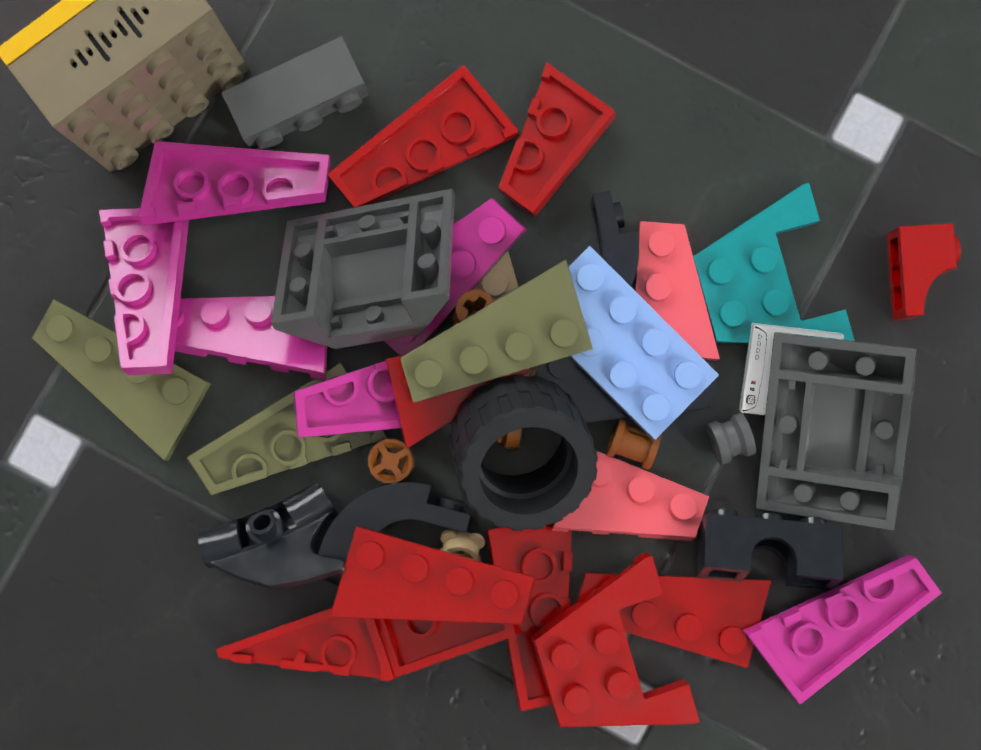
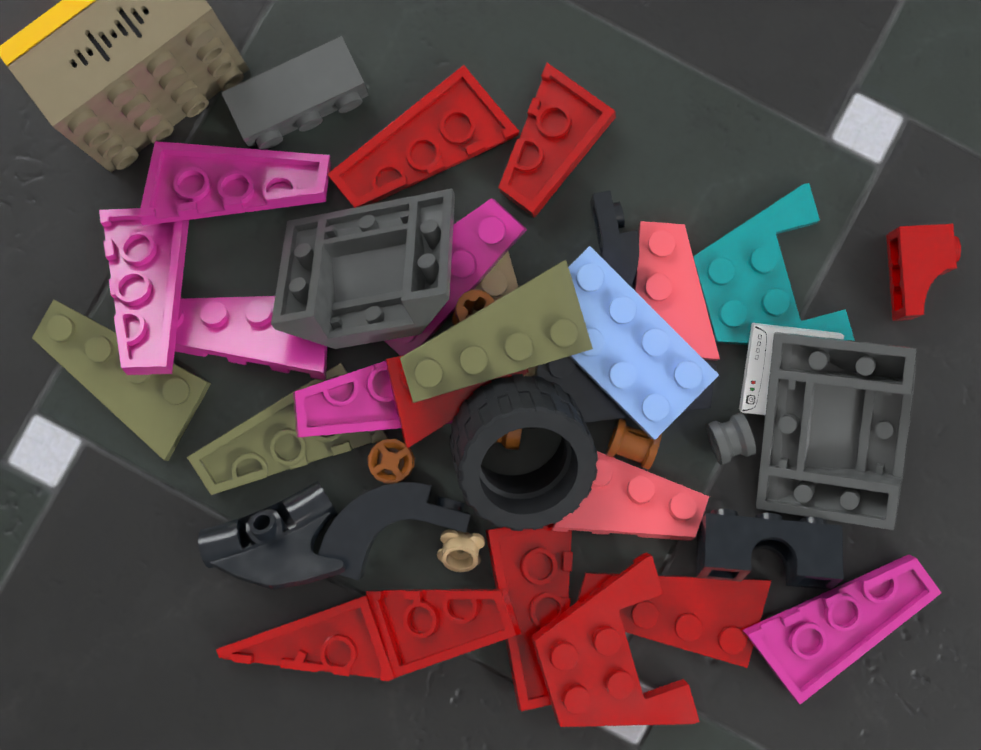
red wing [330,527,535,624] -> none

